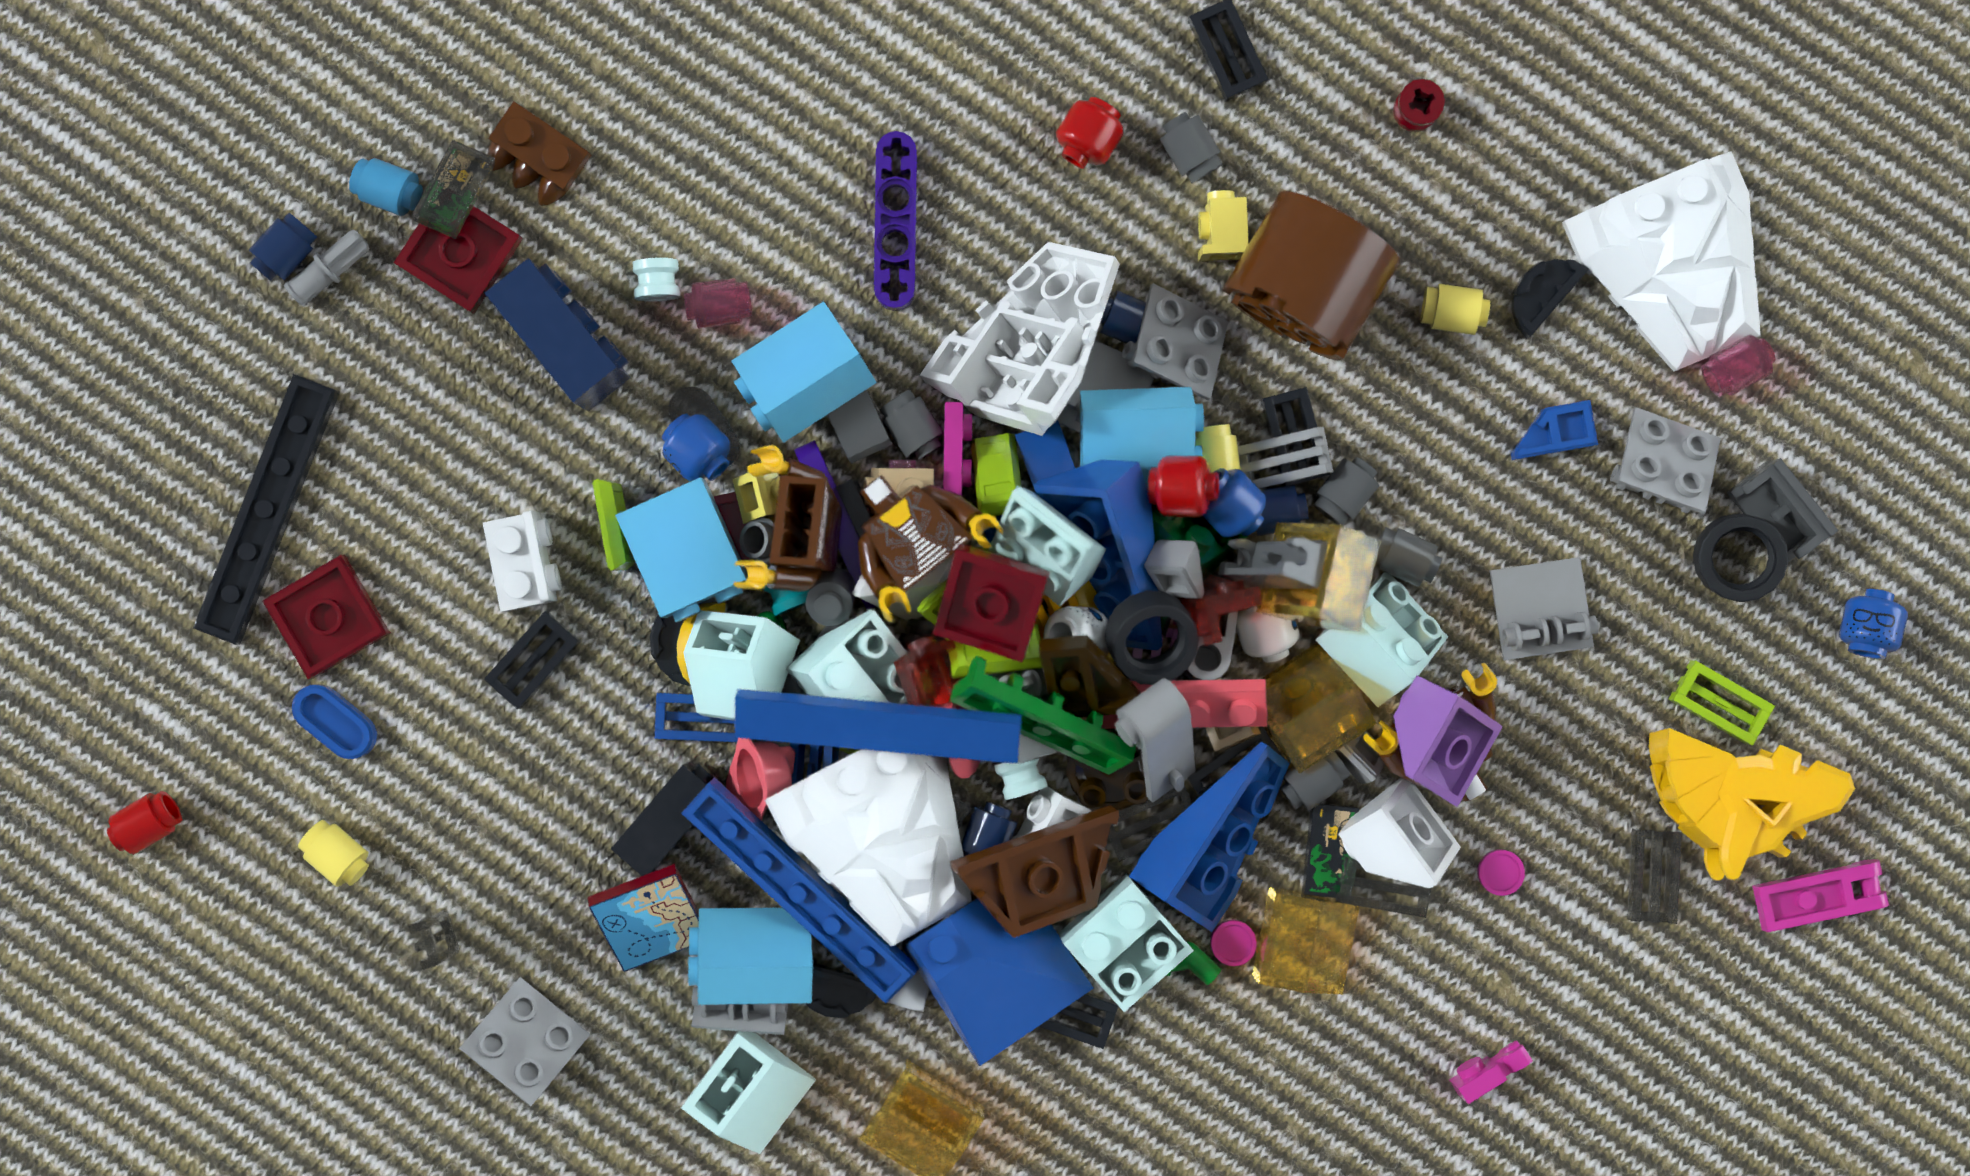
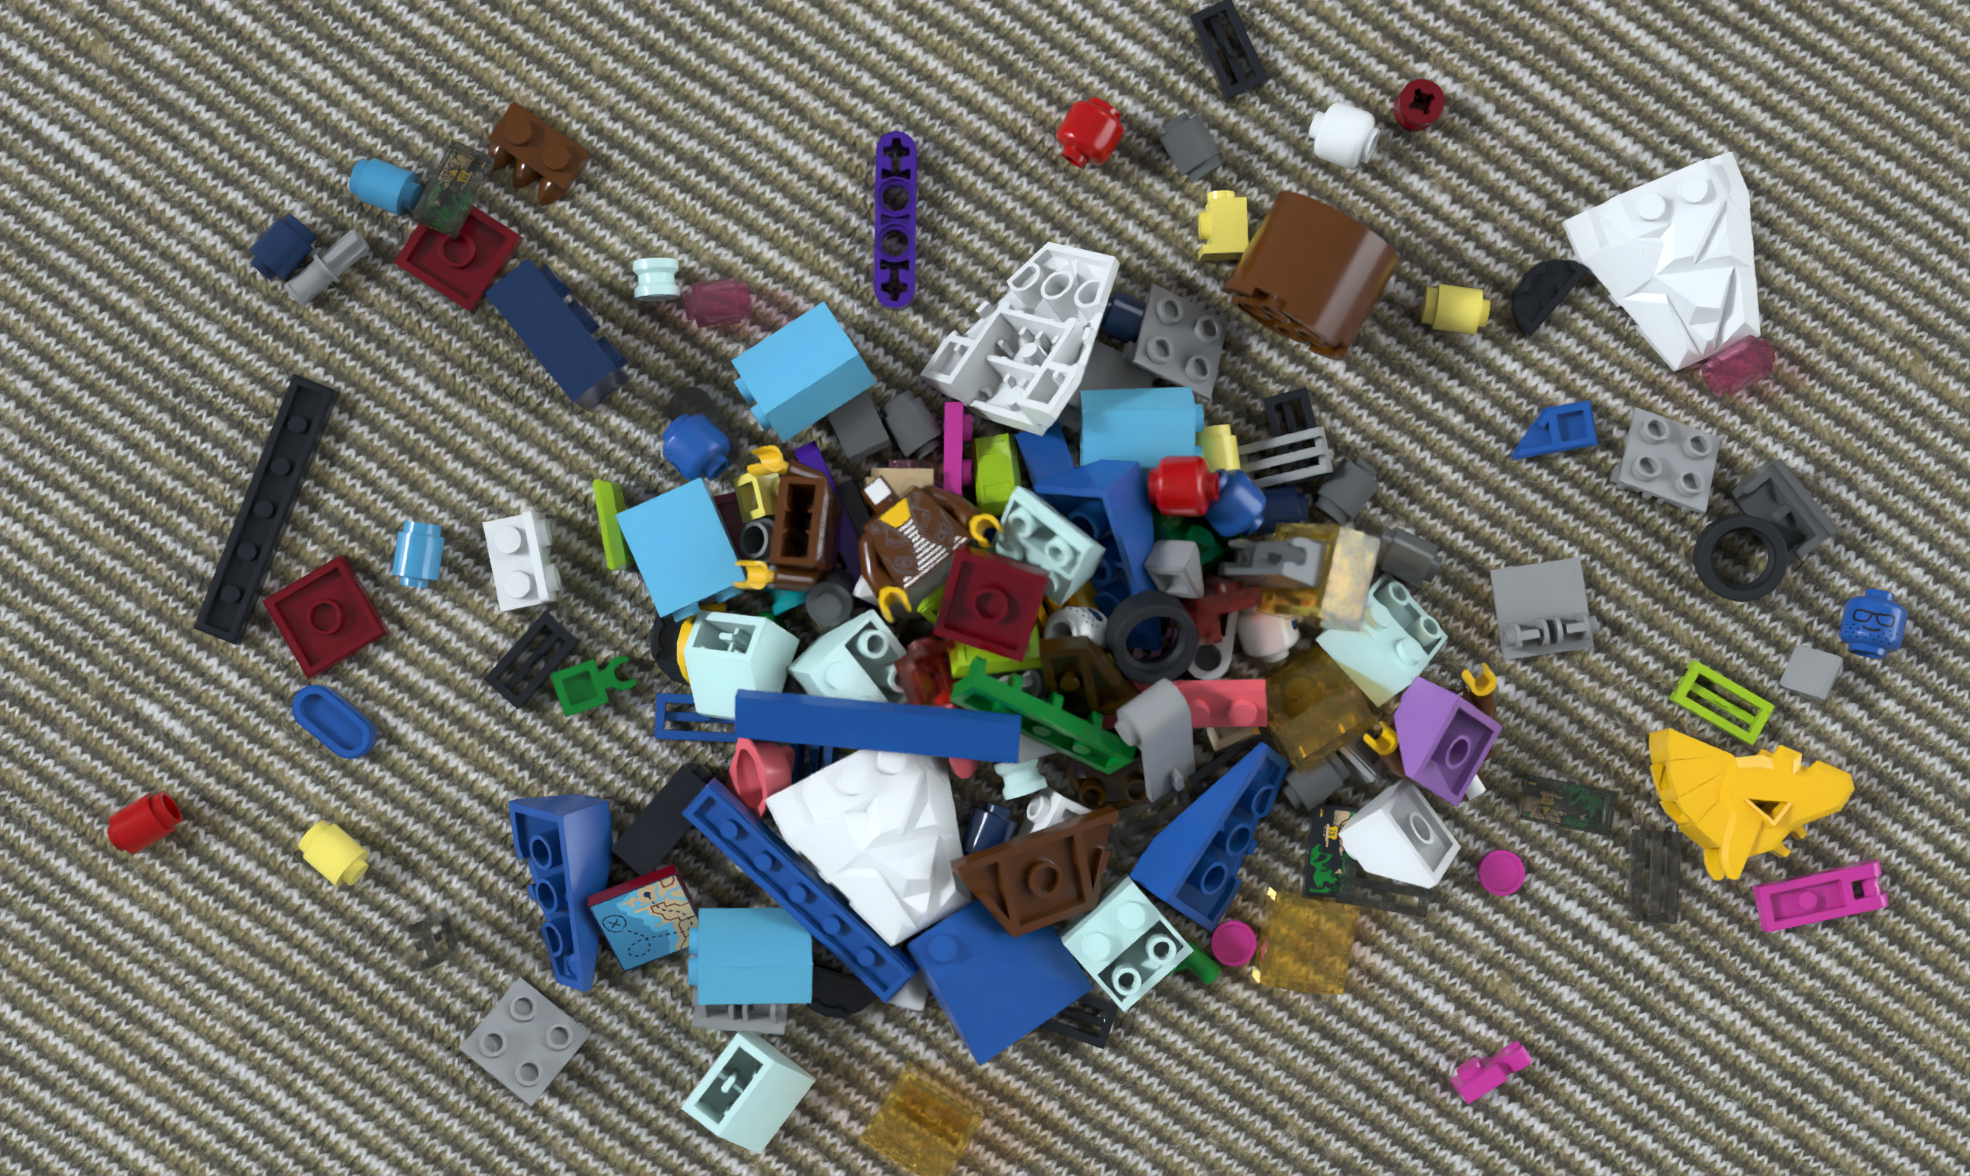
none -> dark azure brick [392,521,445,589]
none -> blue wedge [508,794,613,992]
none -> green plate [550,655,637,718]
none -> white head [1308,102,1380,169]
none -> clear smoke tile [1516,773,1618,837]
none -> light grey slope [1780,646,1844,700]

